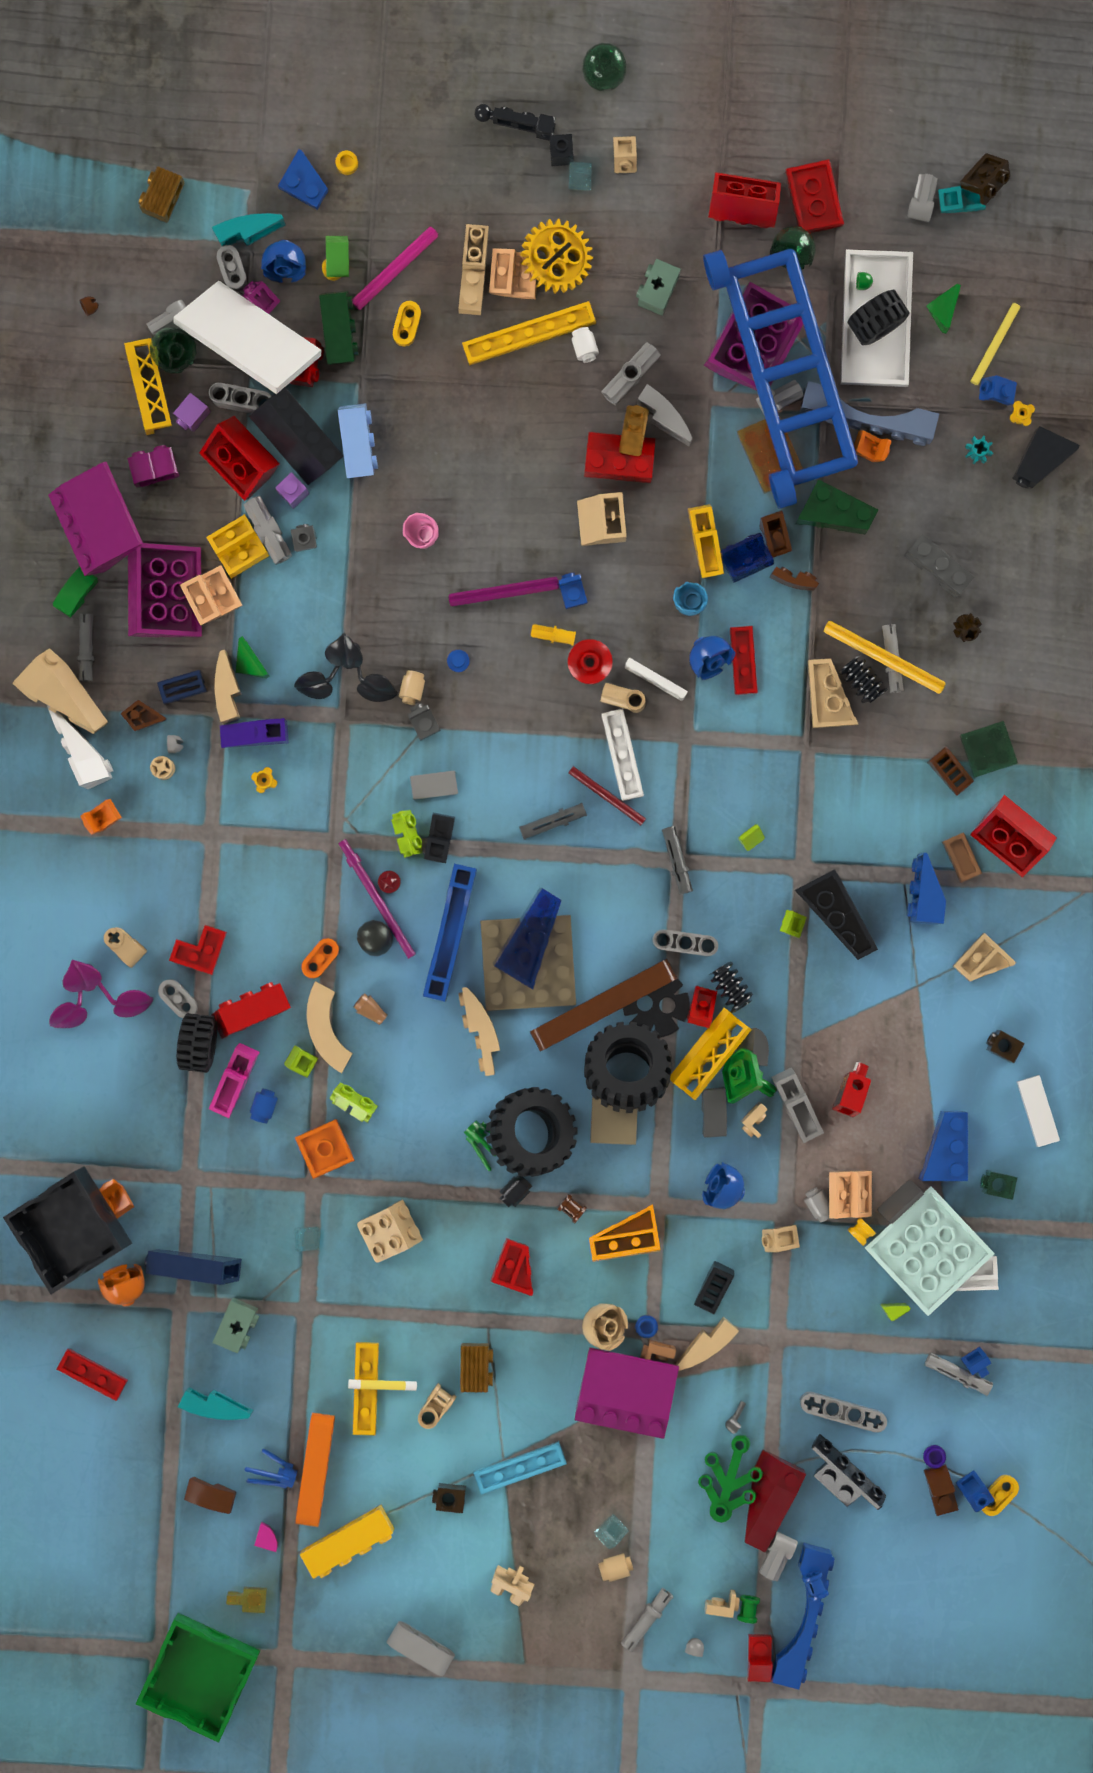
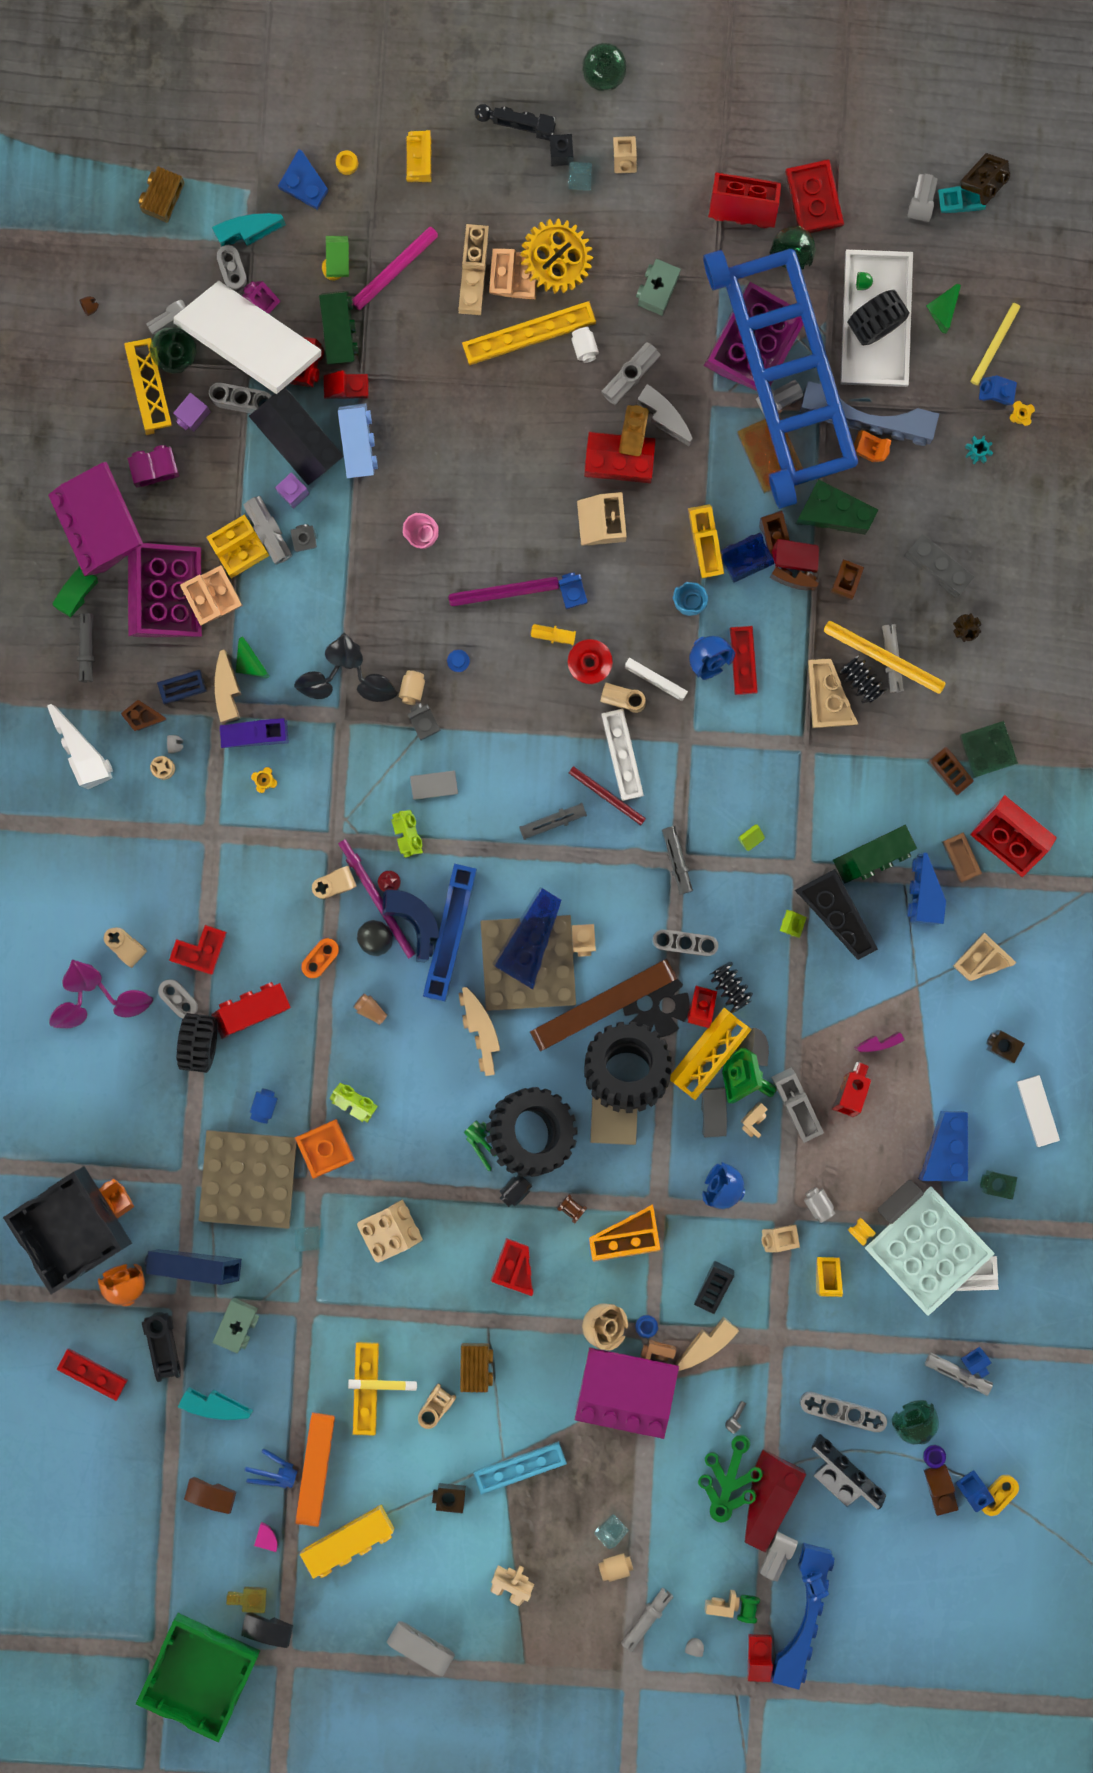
tan wedge [13,648,108,734] -> none
orange bracket [80,799,122,835] -> none
red slope [199,416,280,501] -> none
dark pink slope [209,1043,260,1118] -> none
blue cylinder [261,240,306,283] -> none
lime slope [284,1045,318,1078] -> none
tan tile [307,981,353,1073] -> none
yellow plate [393,301,421,347] -> none
black slope [424,812,455,863] -> none
light nougat slope [829,1171,872,1219] -> none
lime slope [880,1303,911,1321] -> none
black slope [1012,426,1080,488] -> none
none -> black piece [142,1312,181,1382]
none -> dark tan plate [199,1130,297,1229]
none -> black slope [241,1612,293,1648]
none -> tan piece [312,866,357,899]
none -> red slope [324,370,369,399]
none -> dark blue arch [382,890,439,963]
none -> yellow hinge [406,130,431,182]
none -> tan bracket [572,924,596,957]
none -> dark red slope [772,539,819,573]
none -> yellow slope [816,1257,843,1297]
none -> reddish brown slope [830,559,864,600]
none -> dark green wedge [833,824,918,884]
none -> magenta slope [854,1032,905,1052]
none -> clear green cylinder [892,1400,939,1445]

